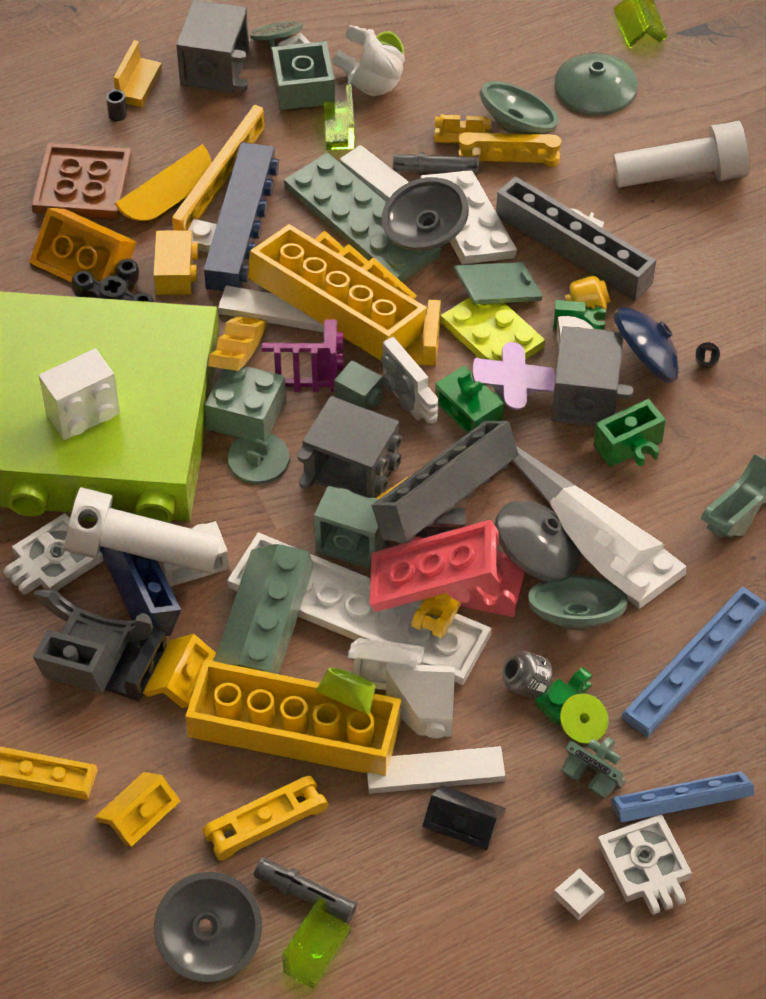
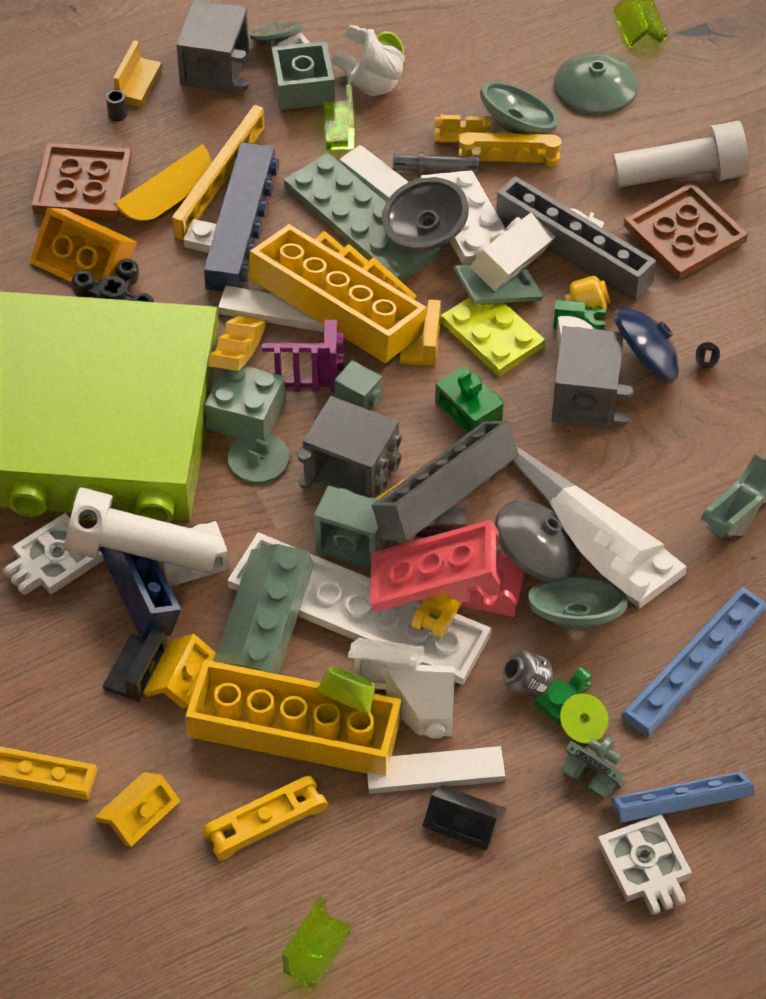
dark grey piece [33,590,153,694] -> none
white brick [39,348,120,440] -> none
yellow brick [154,230,198,295] -> none
dark grey dish [154,872,262,982] -> none
dark grey pin [254,857,358,923] -> none
white piece [381,337,438,424] -> none
lavender piece [472,342,556,410] -> none
white plate [554,868,605,920] -> none
green brick [593,399,666,467] -> none
none -> white brick [470,213,556,292]
none -> plate [624,182,748,280]

